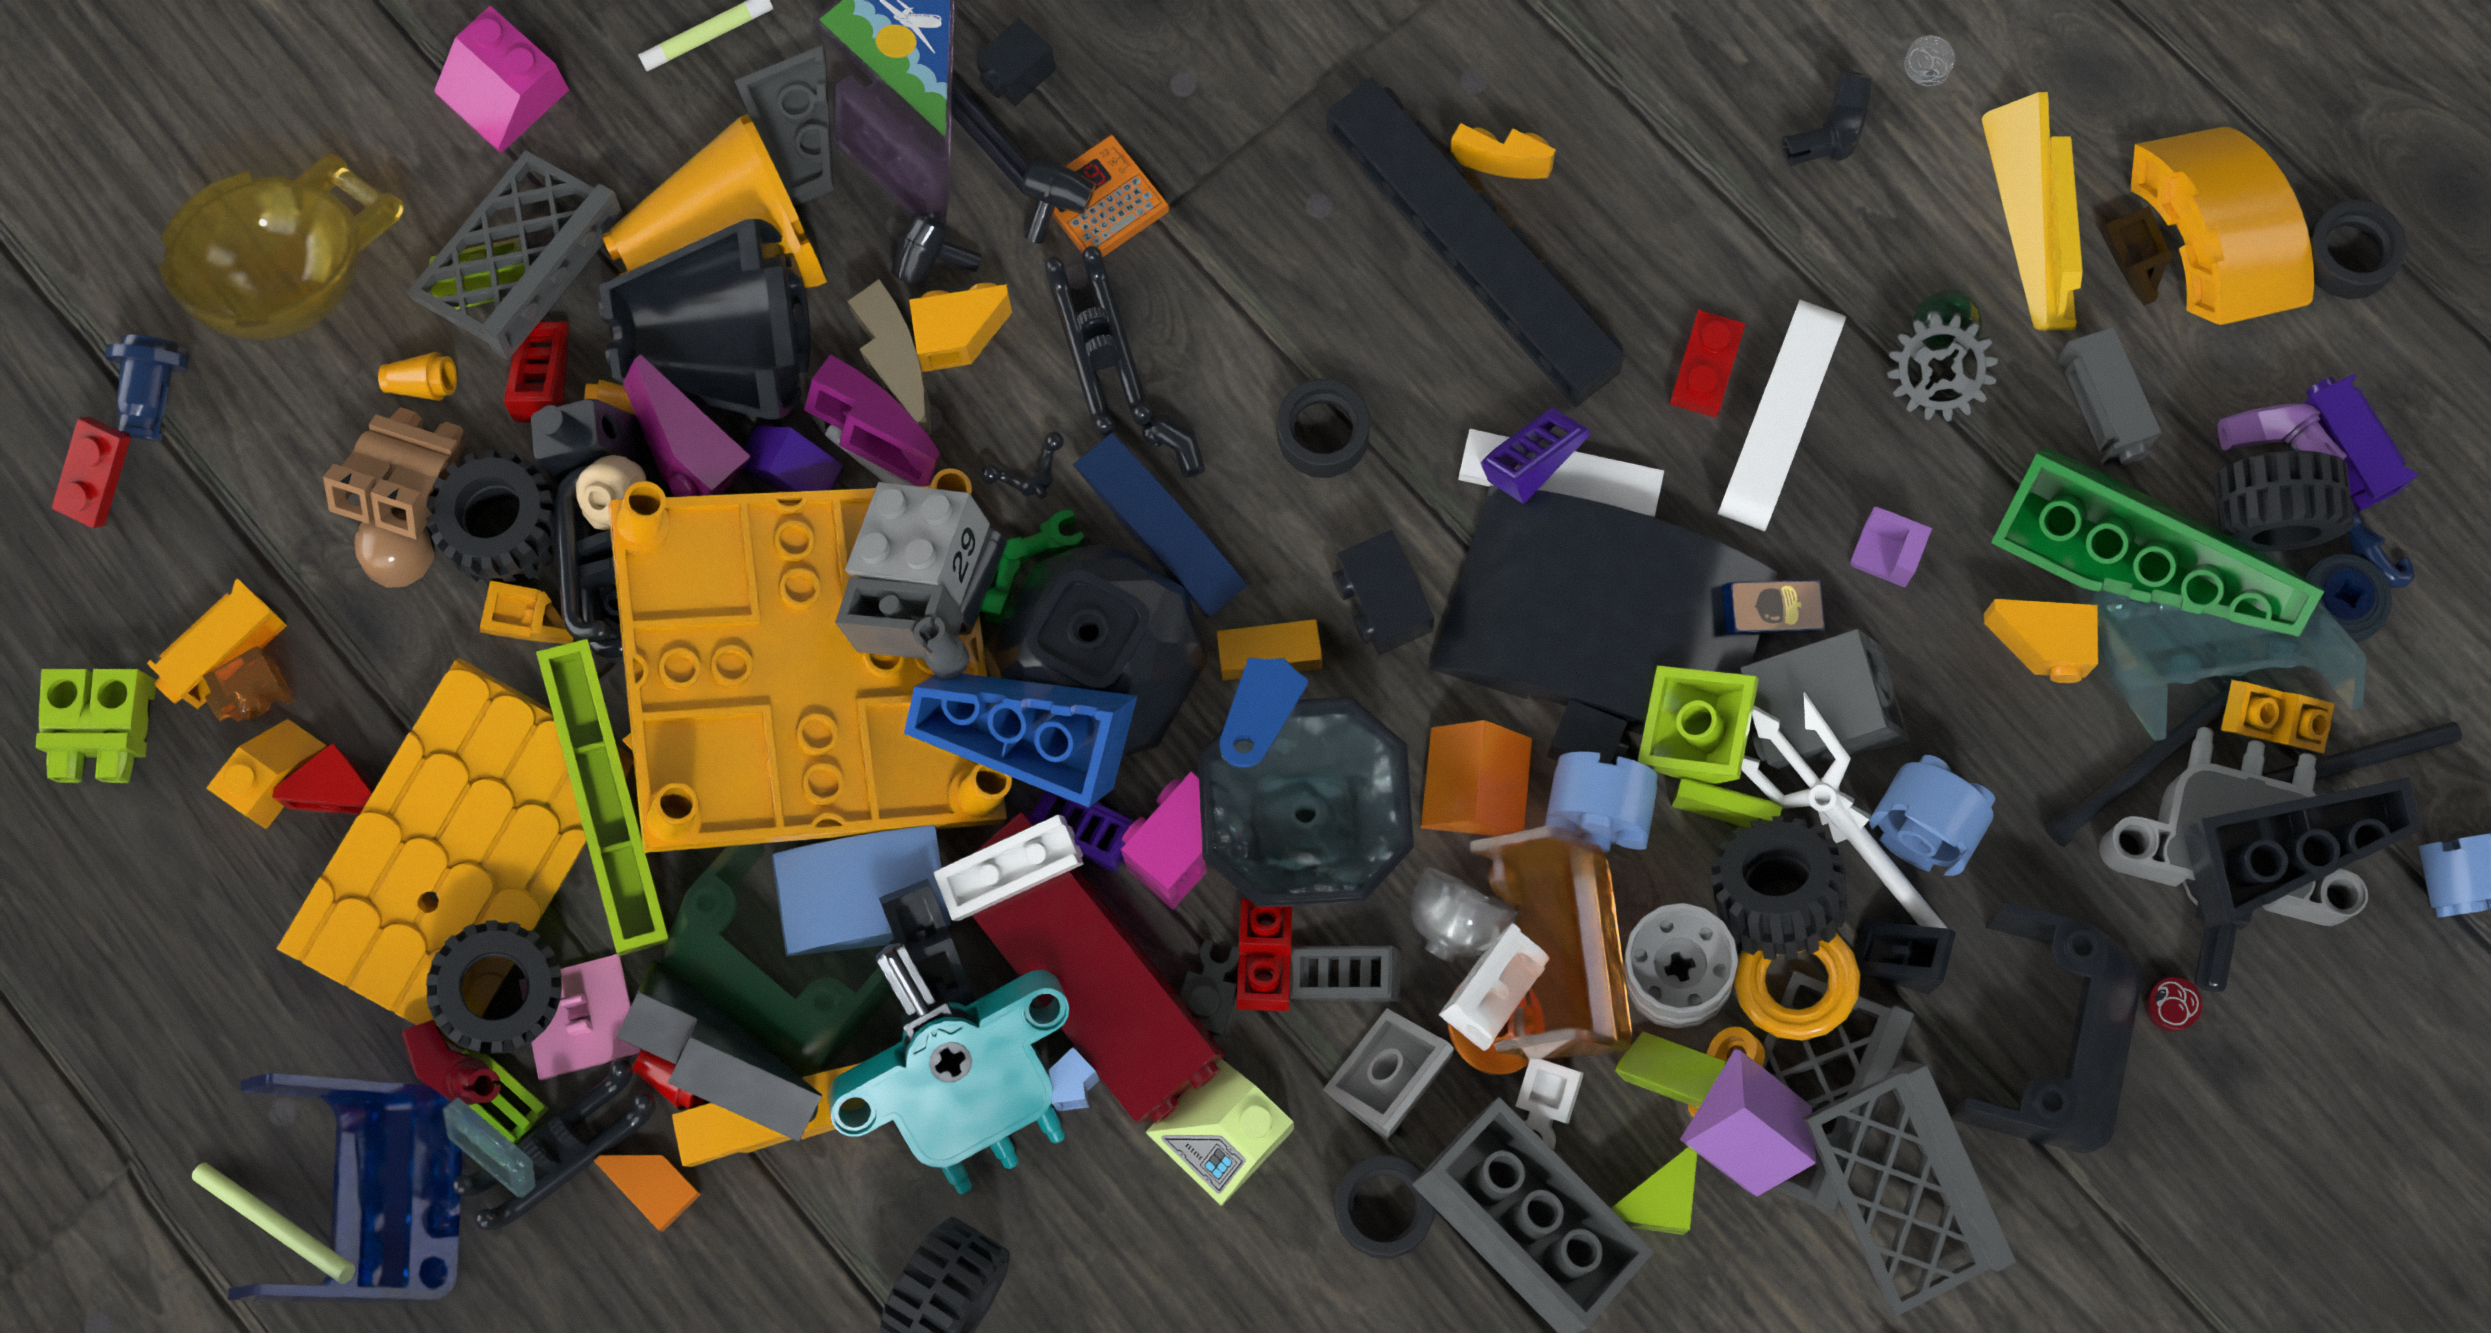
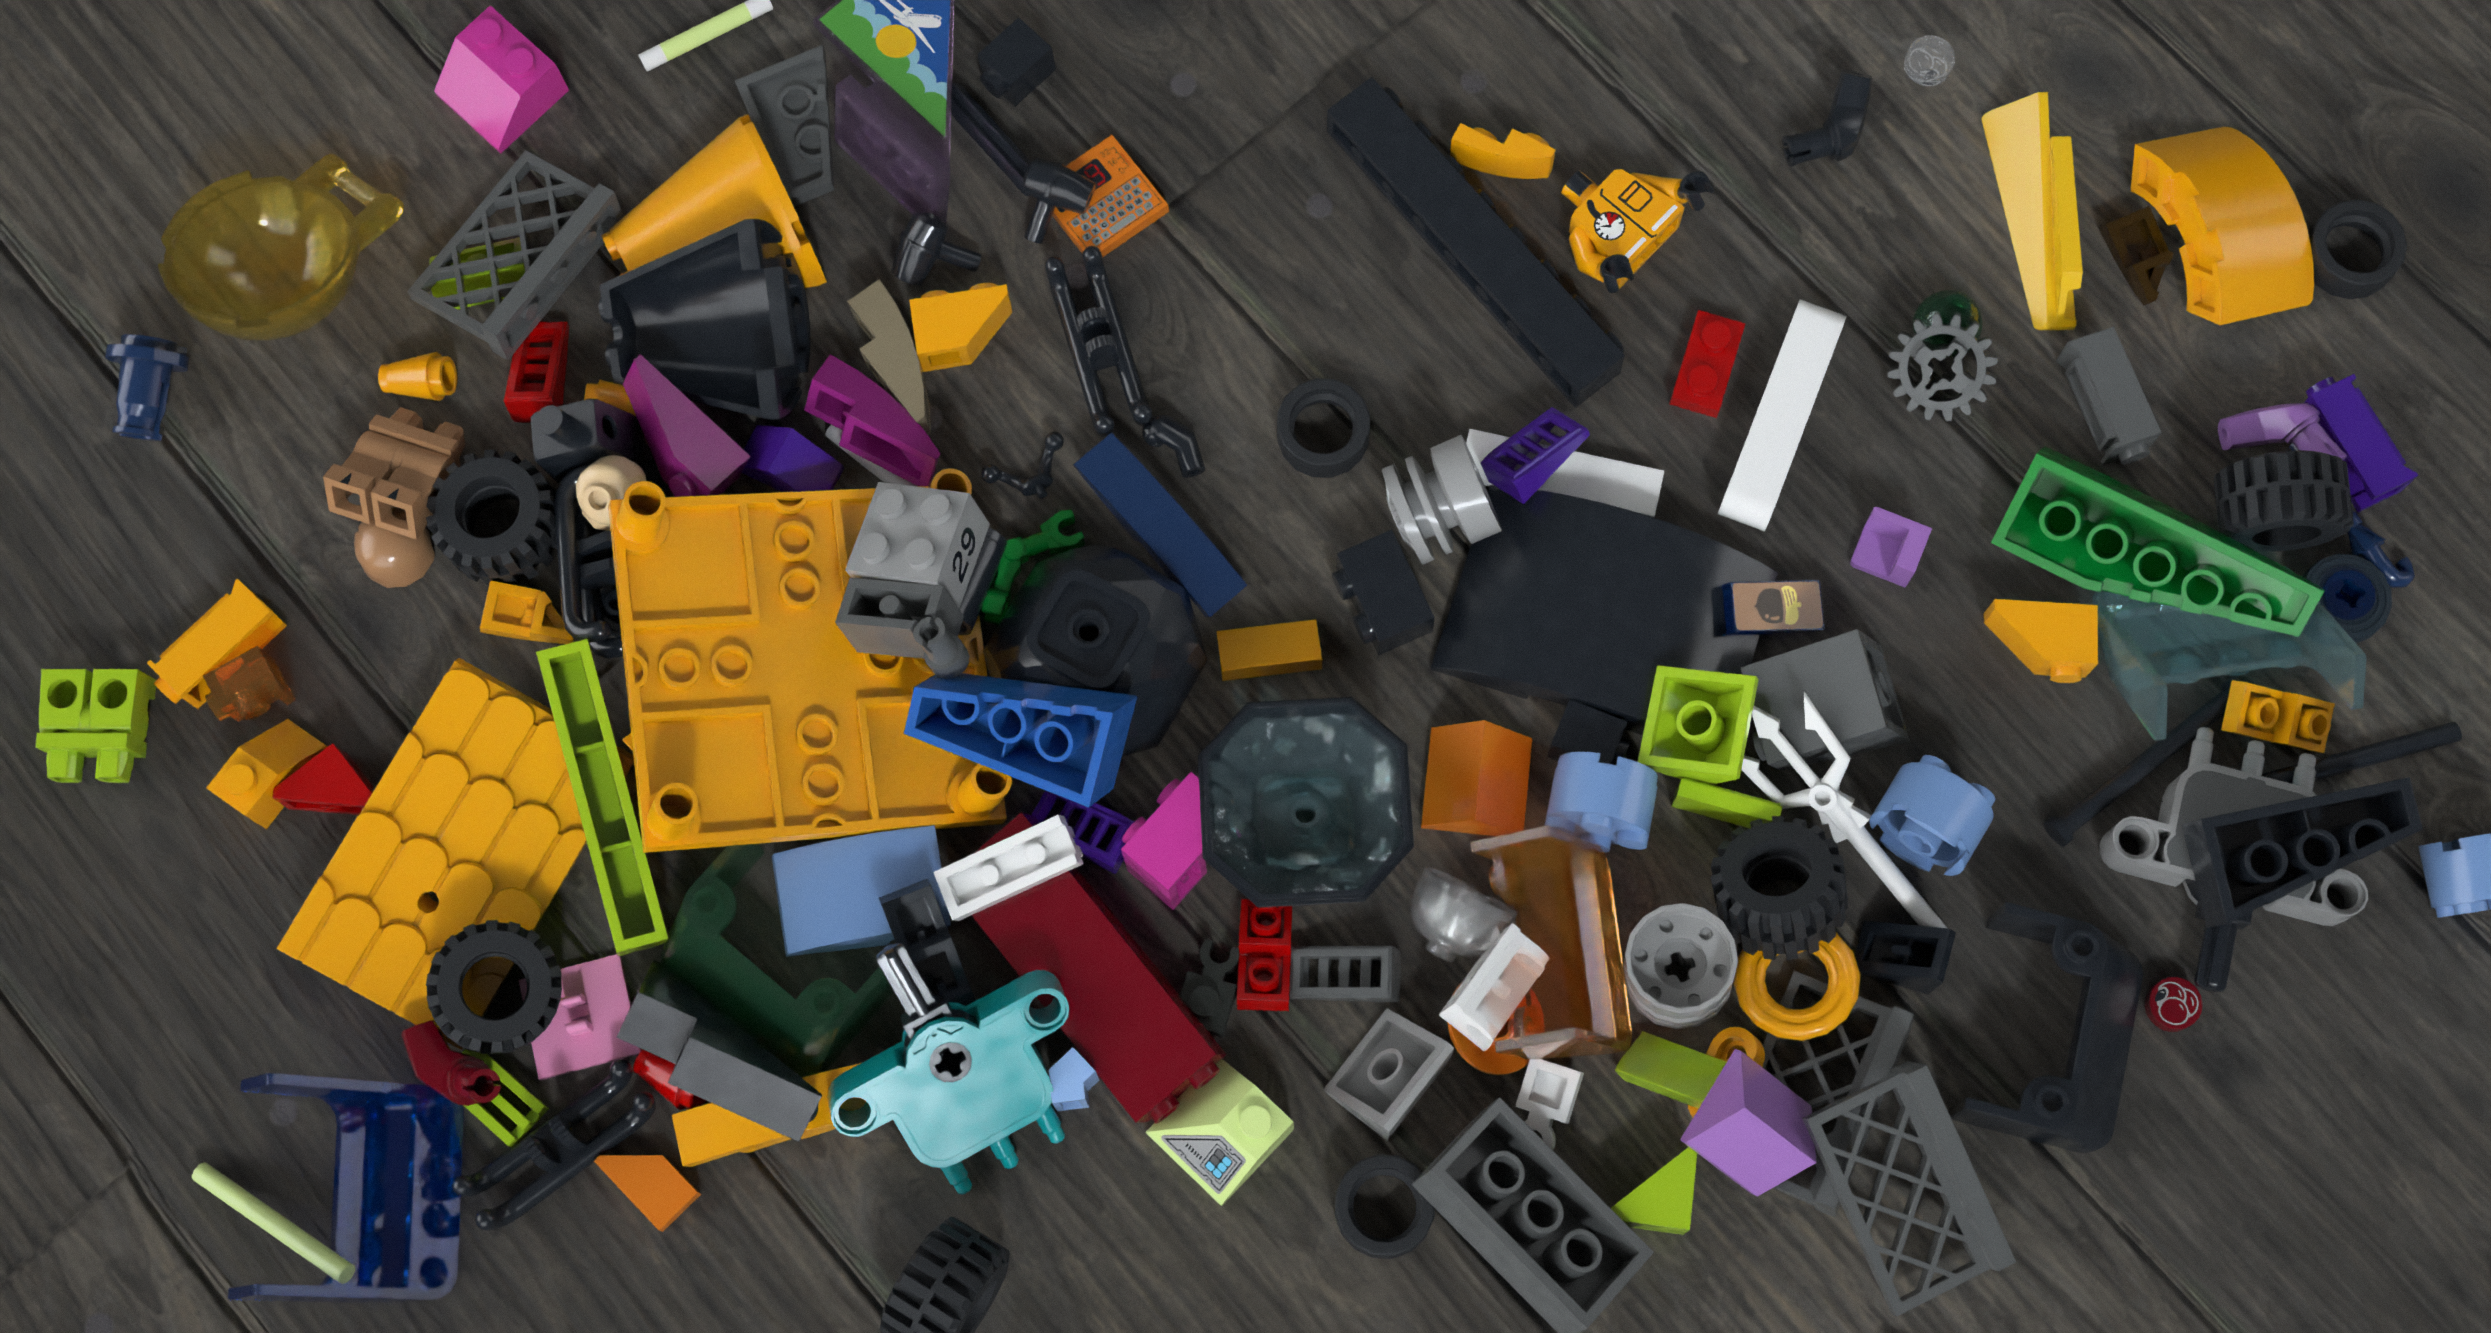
red plate [52,416,131,528] -> none
clear light blue tile [444,1098,536,1198] -> none
blue piece [1220,658,1308,768] -> none
none -> light grey wheel [1382,435,1502,565]
none -> light orange torso [1561,169,1715,294]

